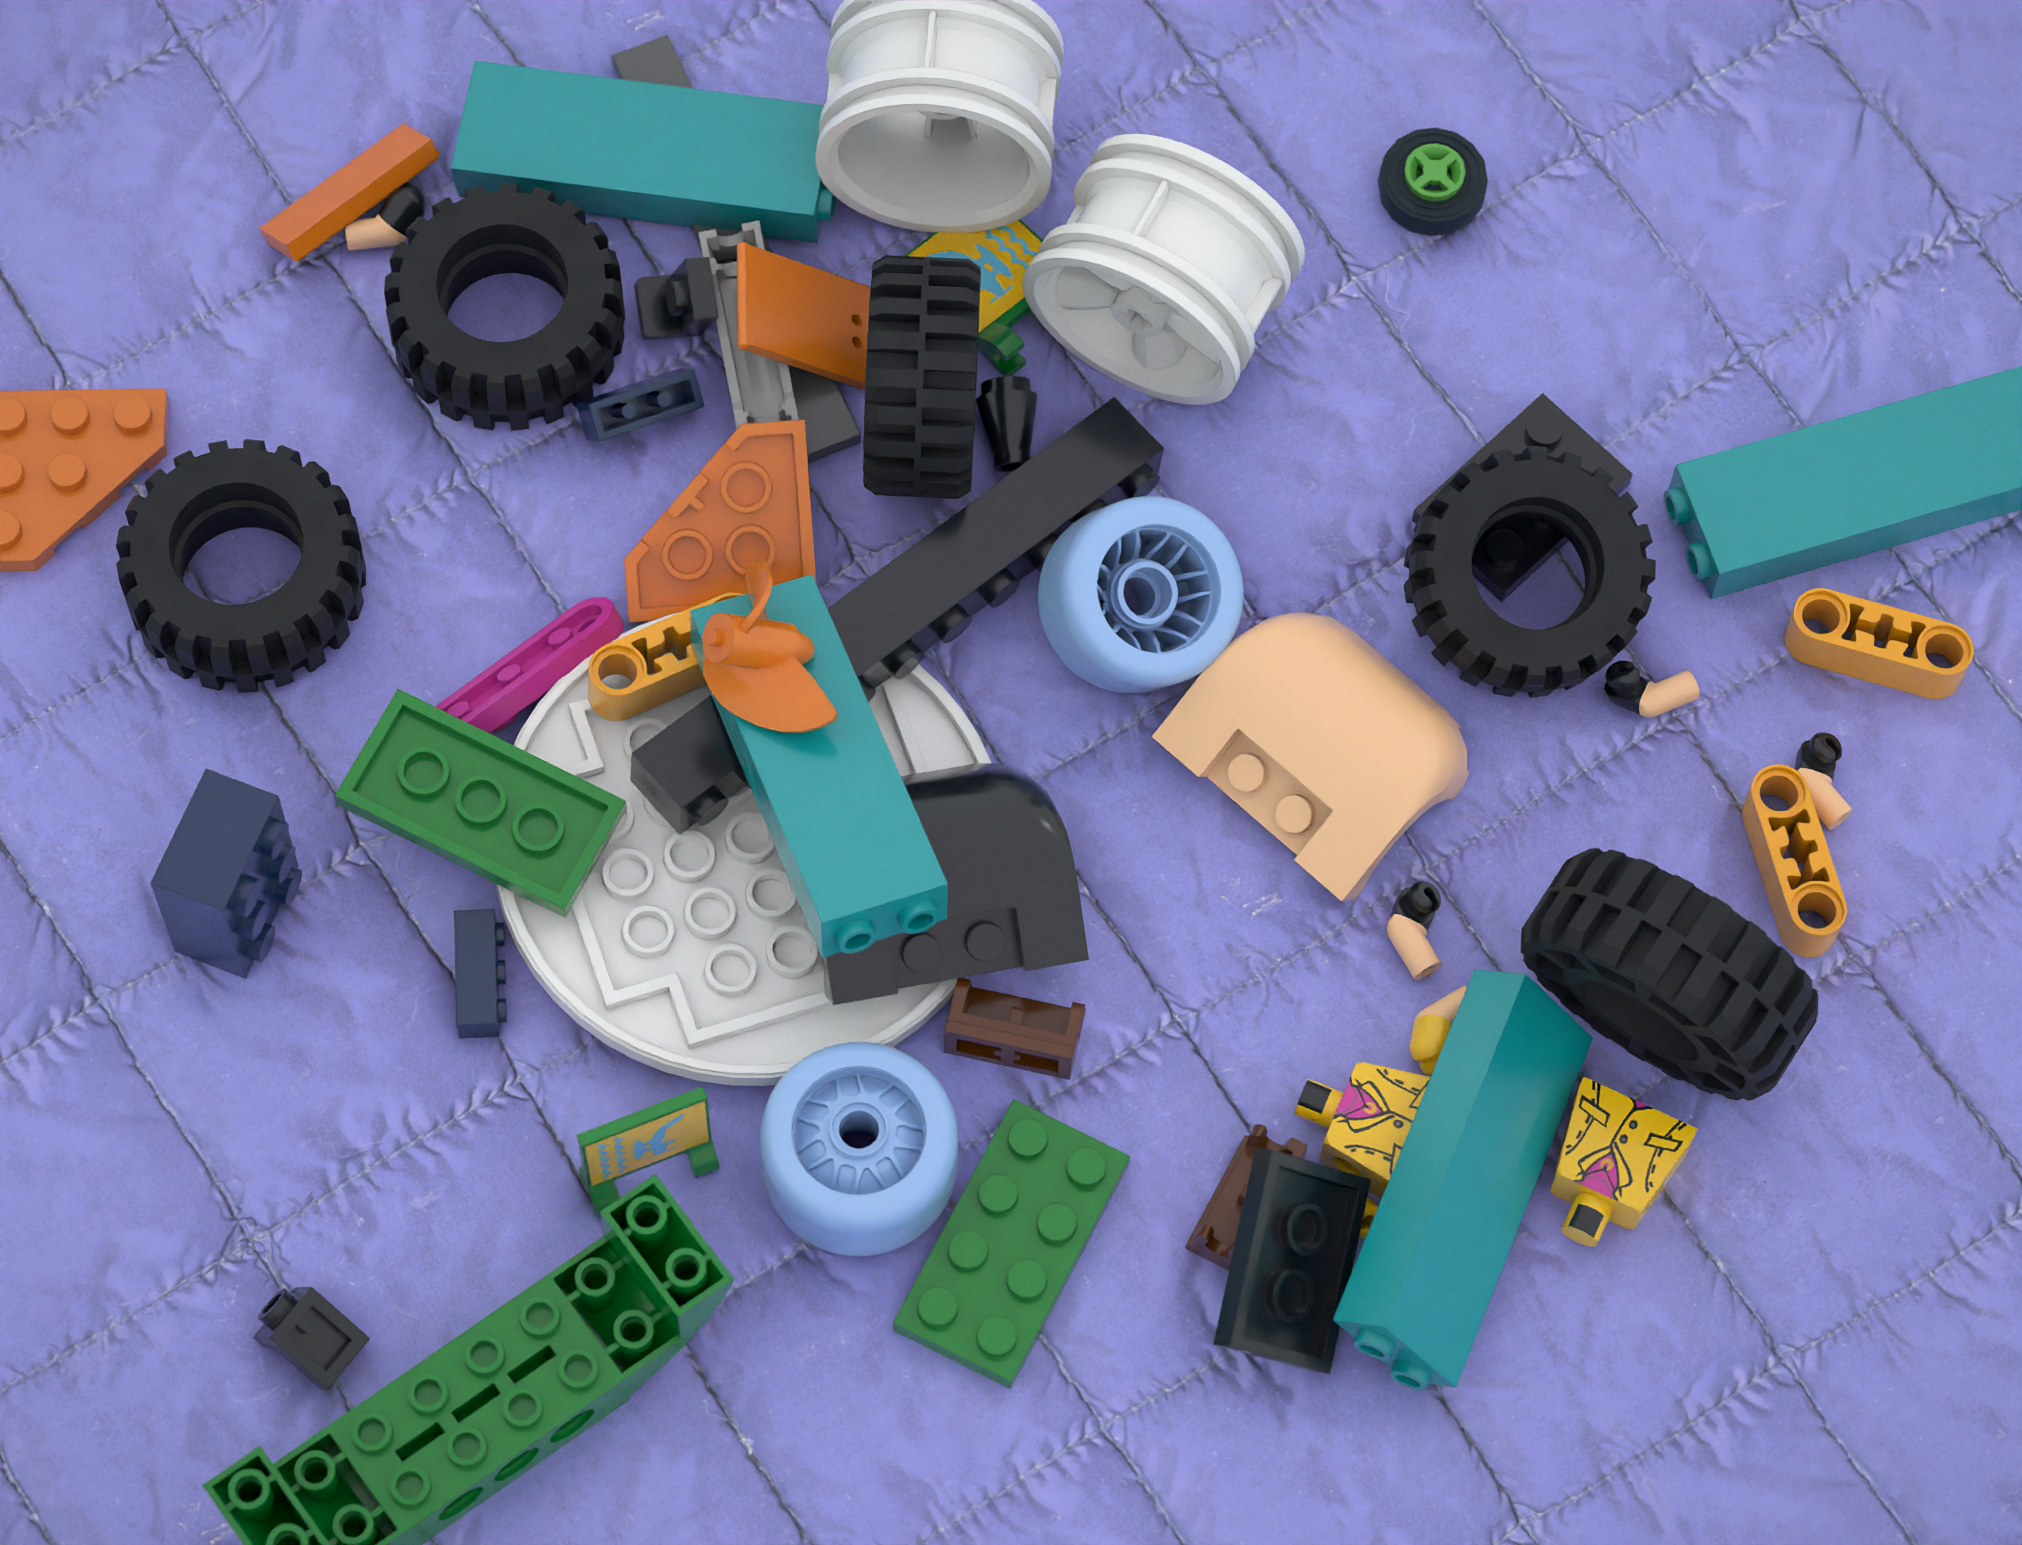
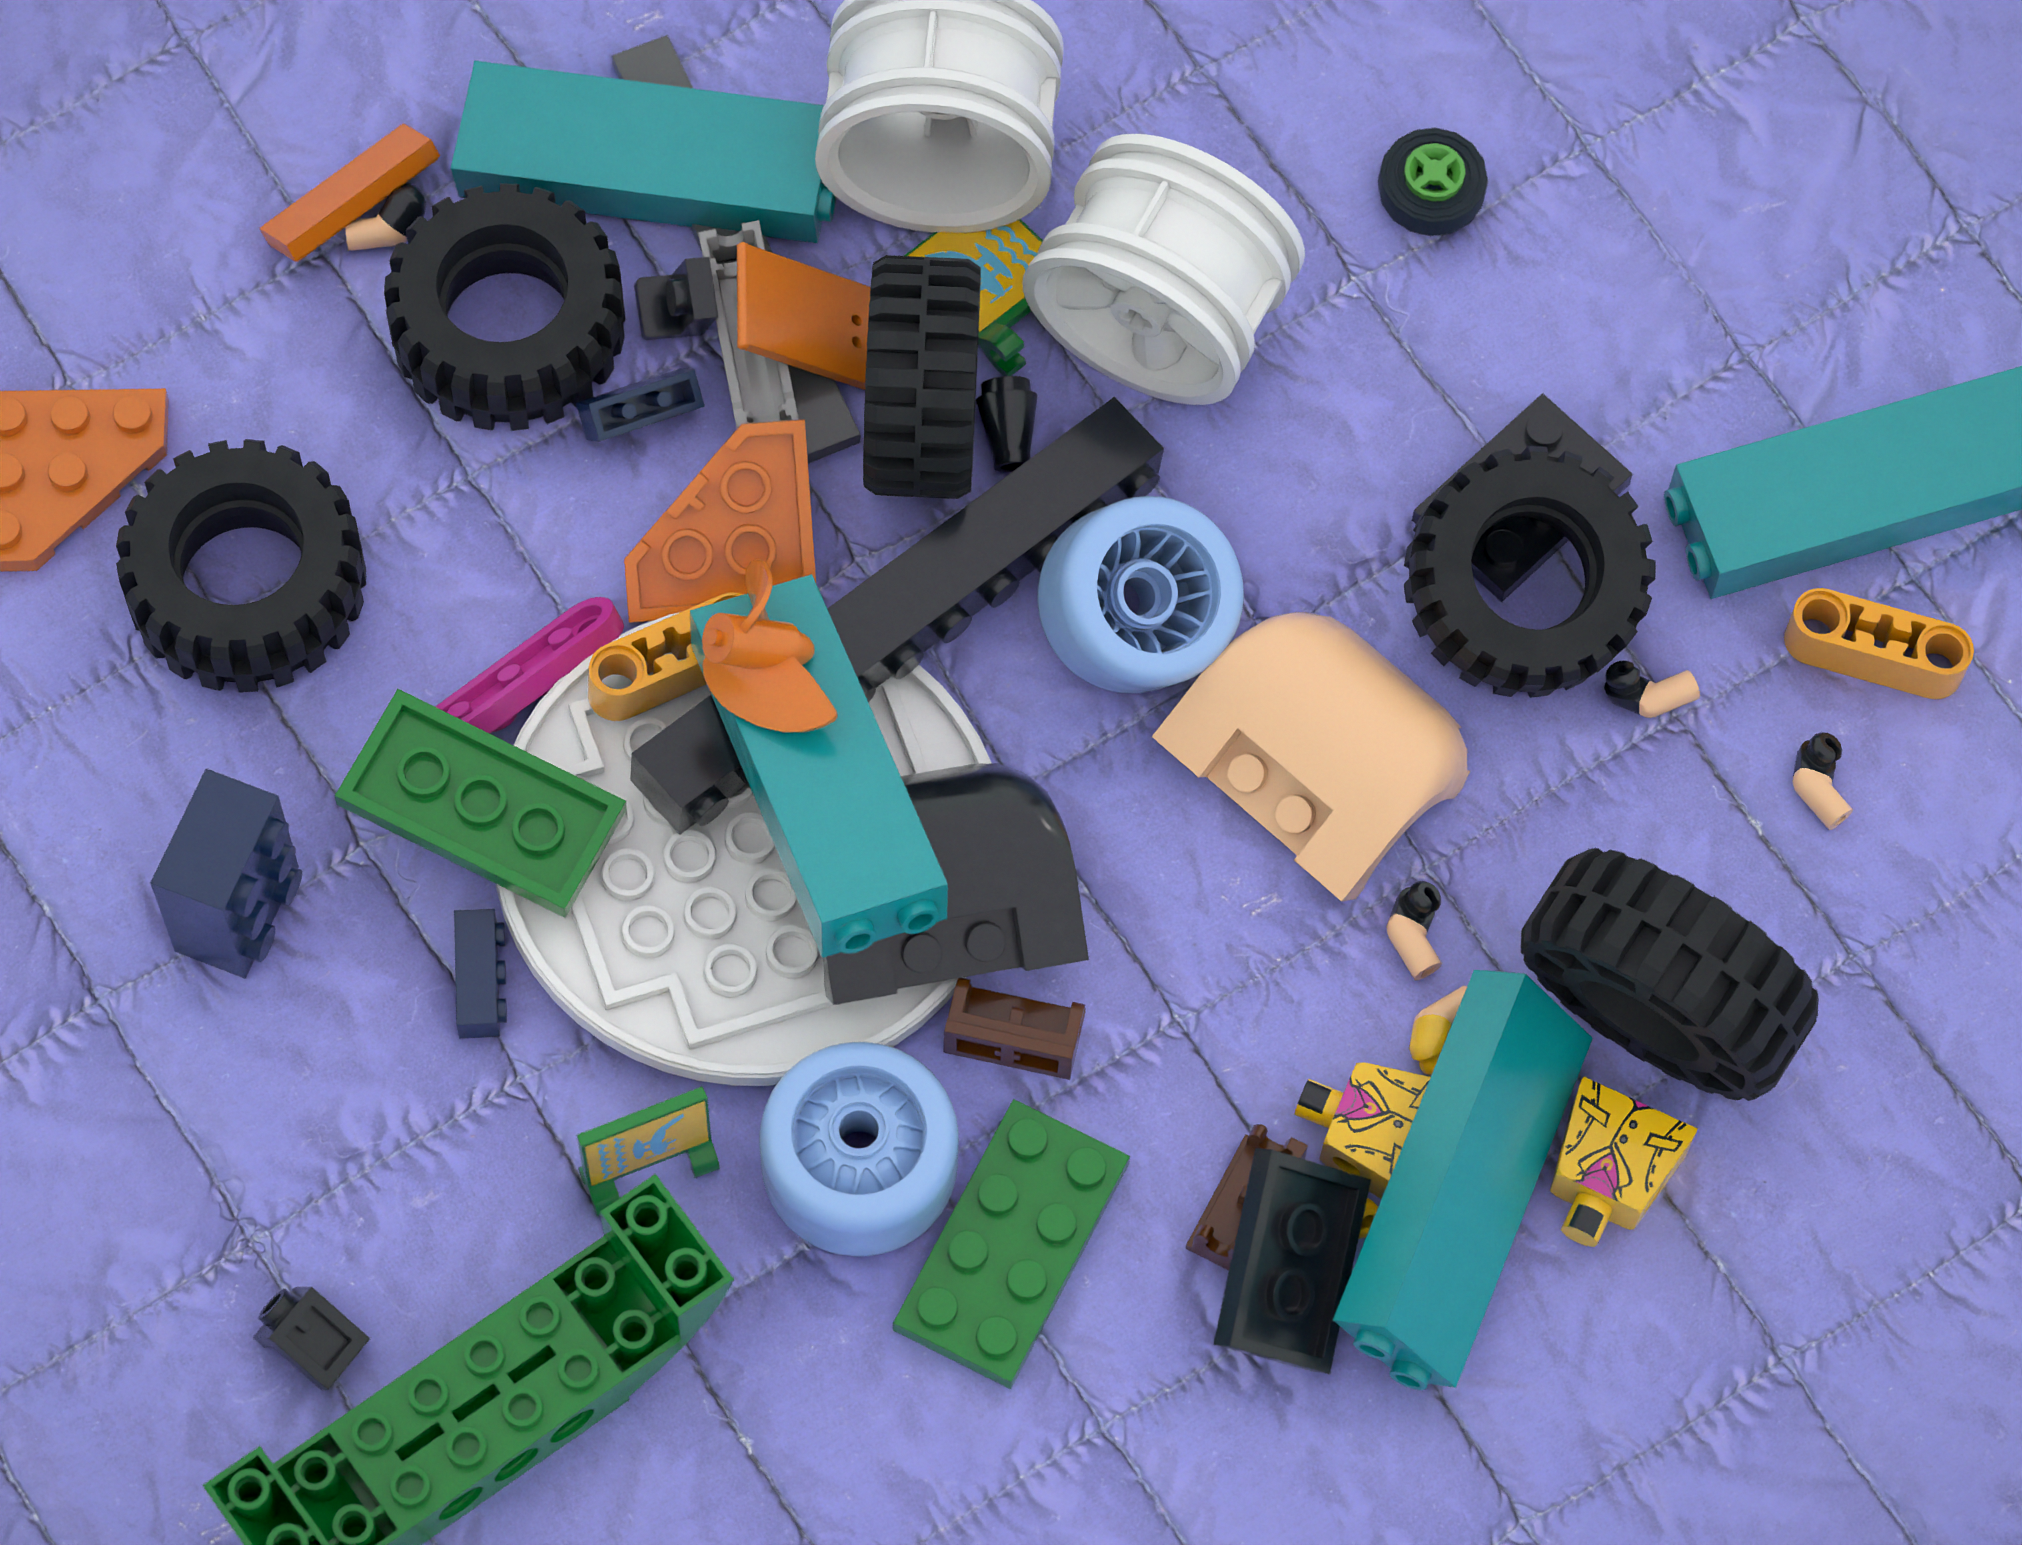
light orange beam [1742,764,1847,957] -> none

